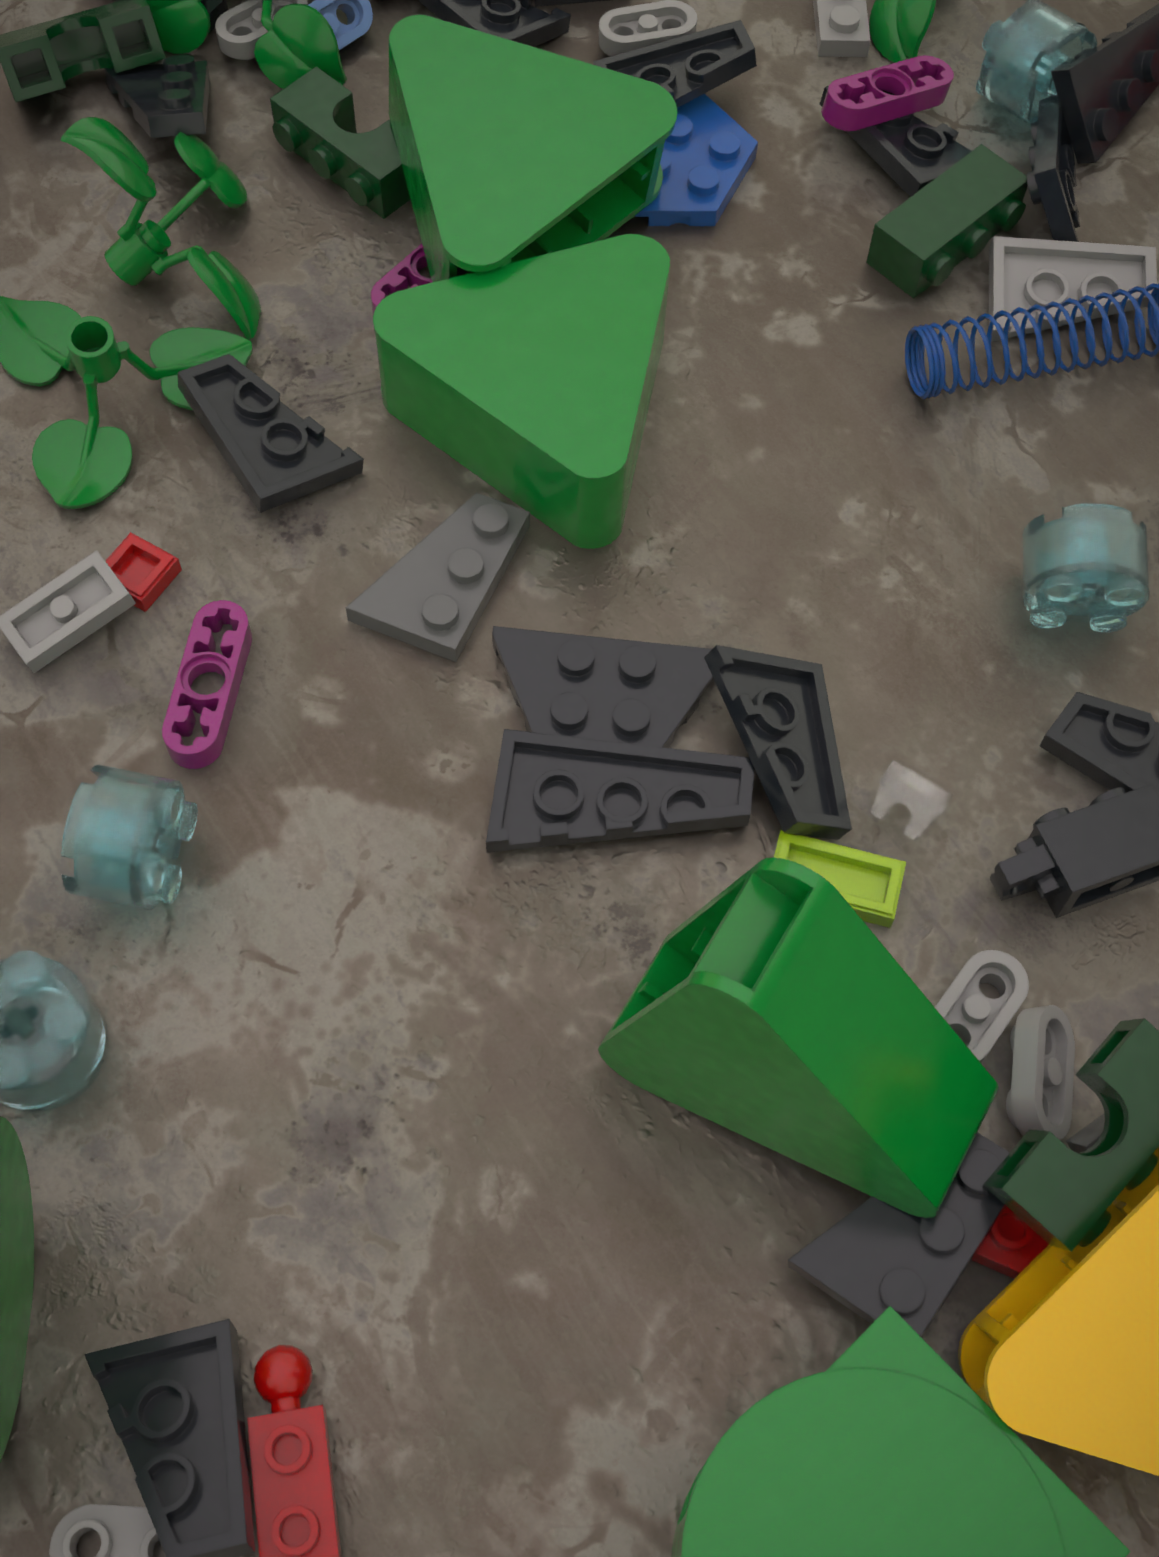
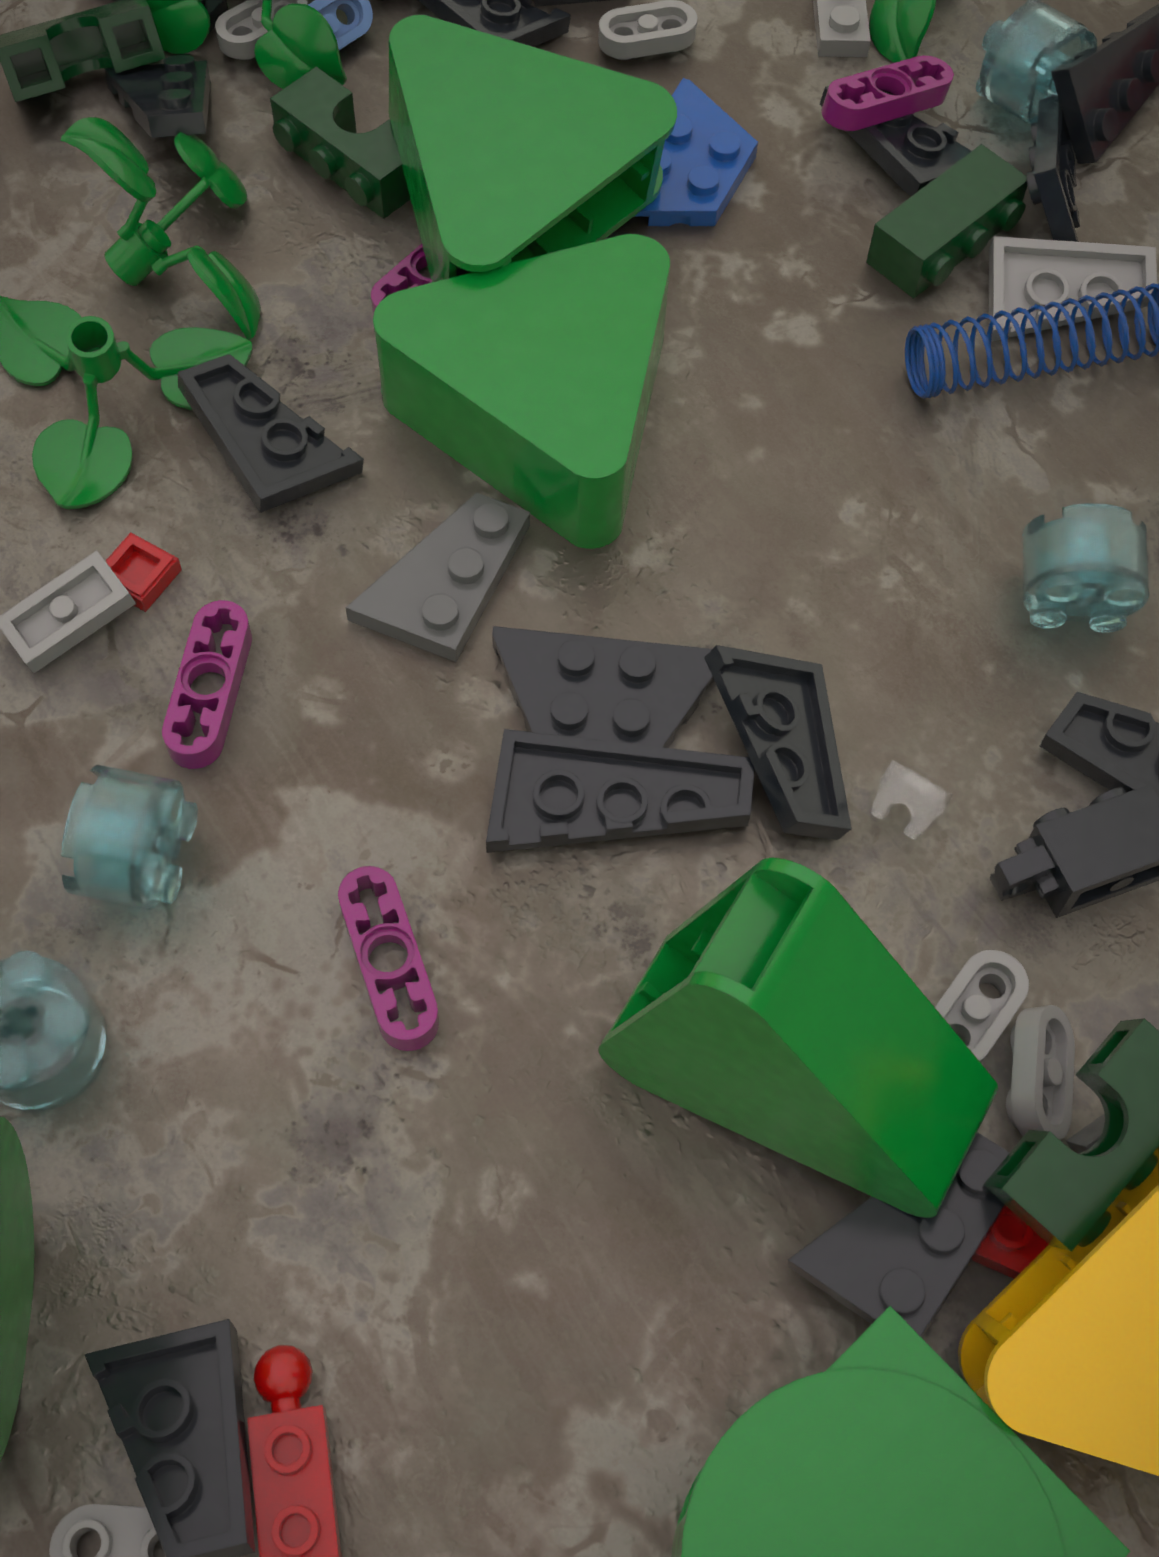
black wing [593,20,757,108] -> none
lime tile [773,830,906,928] -> none
none -> magenta beam [338,866,439,1051]

